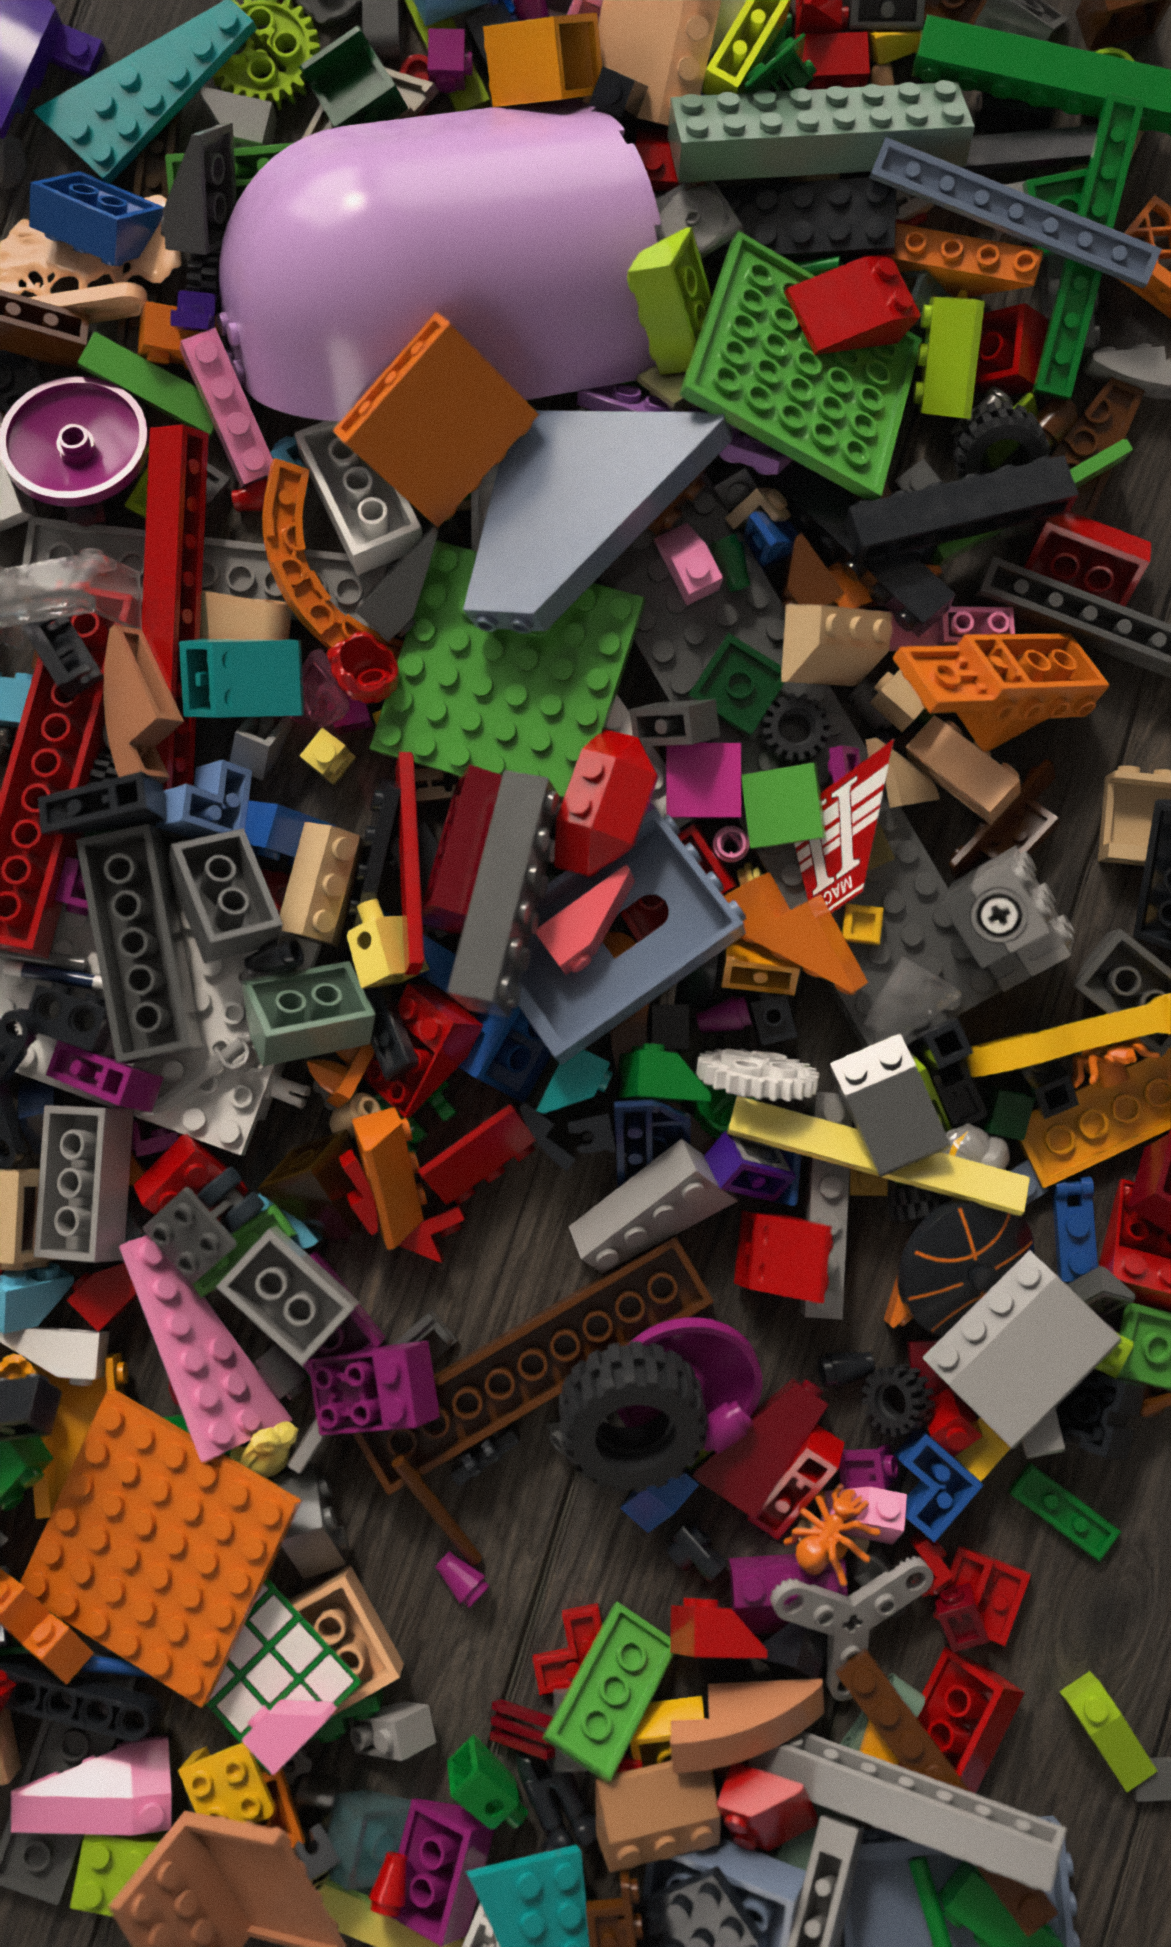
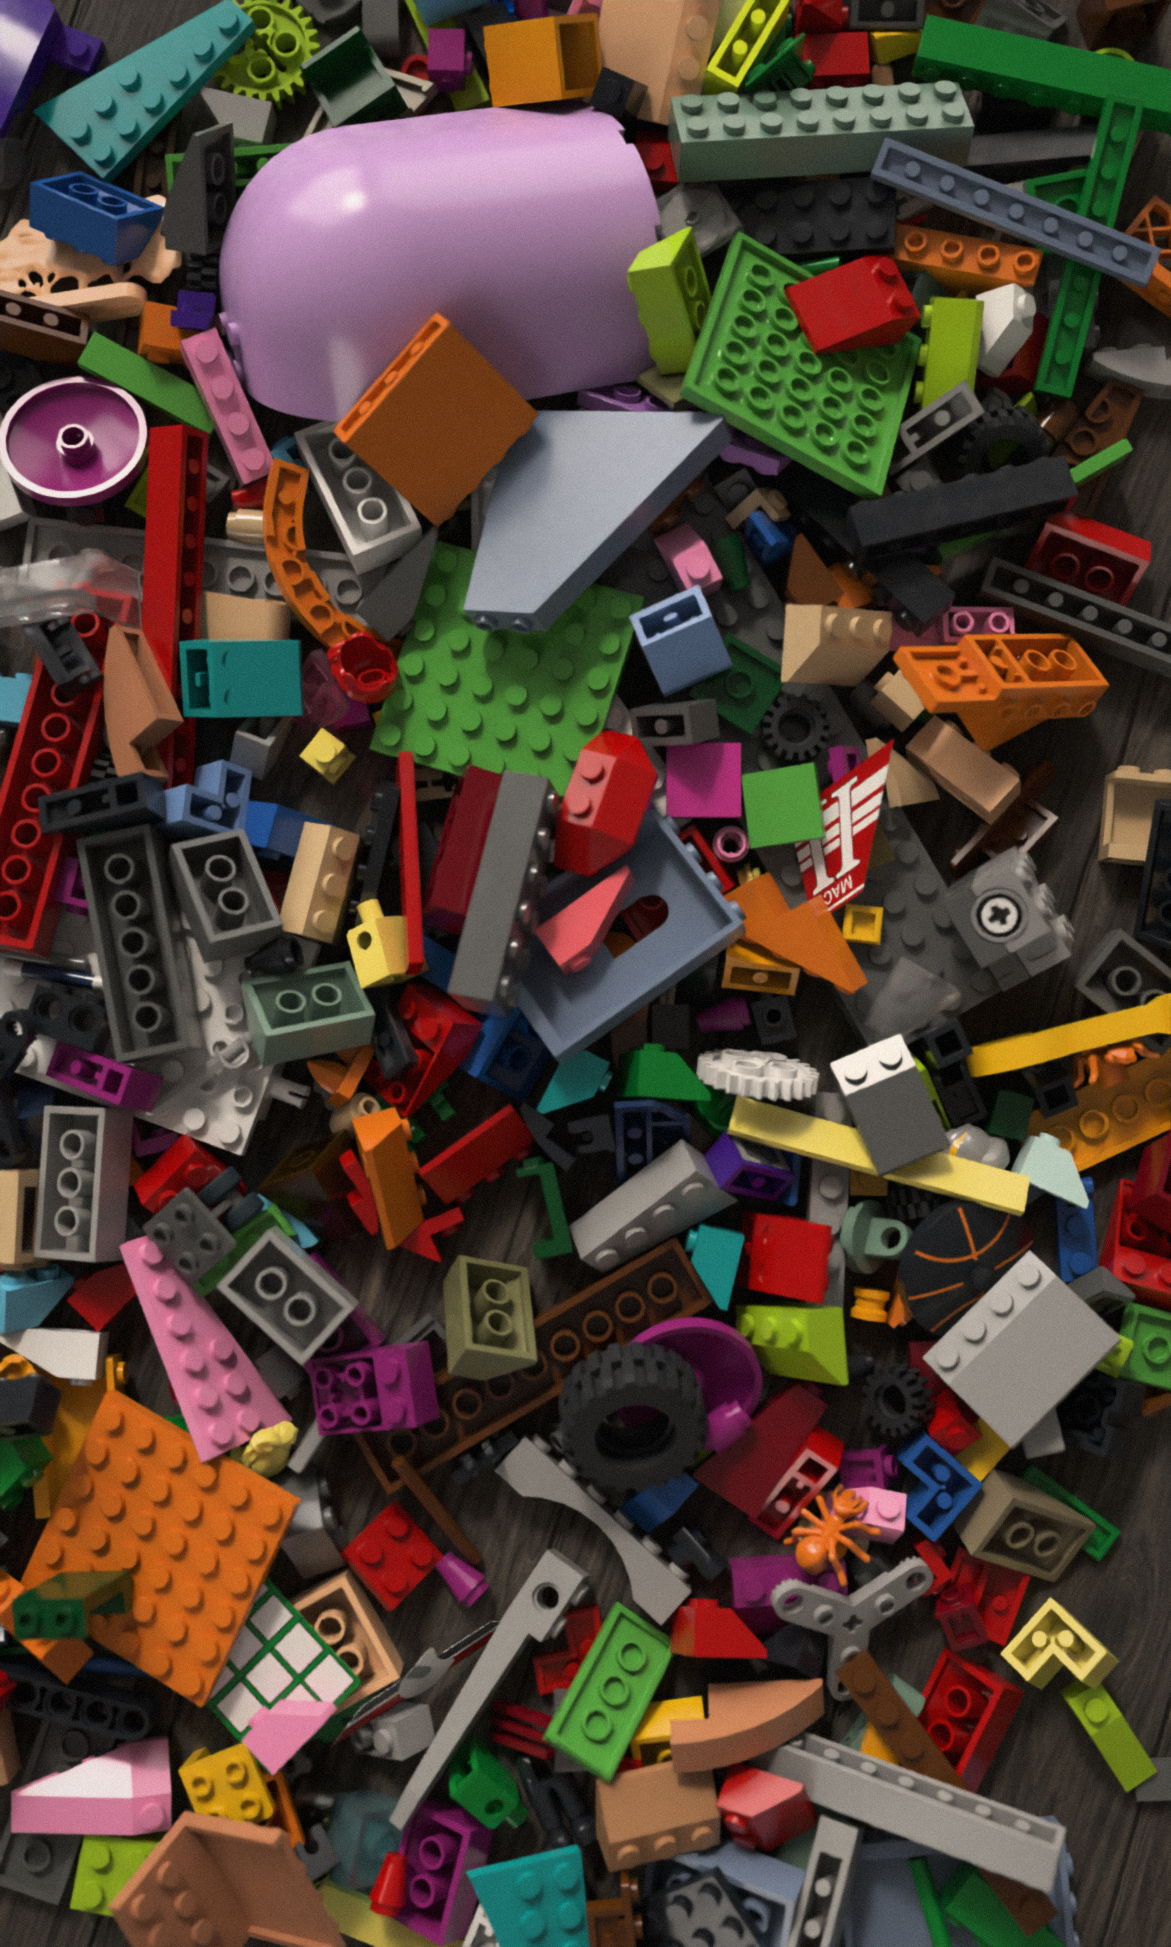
none -> dark green panel [11,1570,133,1640]
none -> tan brick [226,509,264,544]
none -> sticker [331,1621,500,1747]
none -> red plate [339,1500,444,1611]
none -> light grey piece [389,1548,590,1830]
none -> olive slope [443,1255,537,1380]
none -> light grey arch [495,1430,692,1625]
none -> dark green panel [516,1154,573,1260]
none -> medium blue slope [629,584,733,697]
none -> teal slope [683,1221,745,1310]
none -> lime slope [736,1300,848,1386]
none -> sand green tile [840,1199,913,1274]
none -> light orange wheel [850,1286,891,1322]
none -> light grey slope [888,380,985,476]
none -> dark tan slope [953,1468,1096,1583]
none -> white slope [976,283,1036,378]
none -> light yellow brick [1001,1597,1119,1690]
none -> light aqua slope [1011,1132,1089,1209]

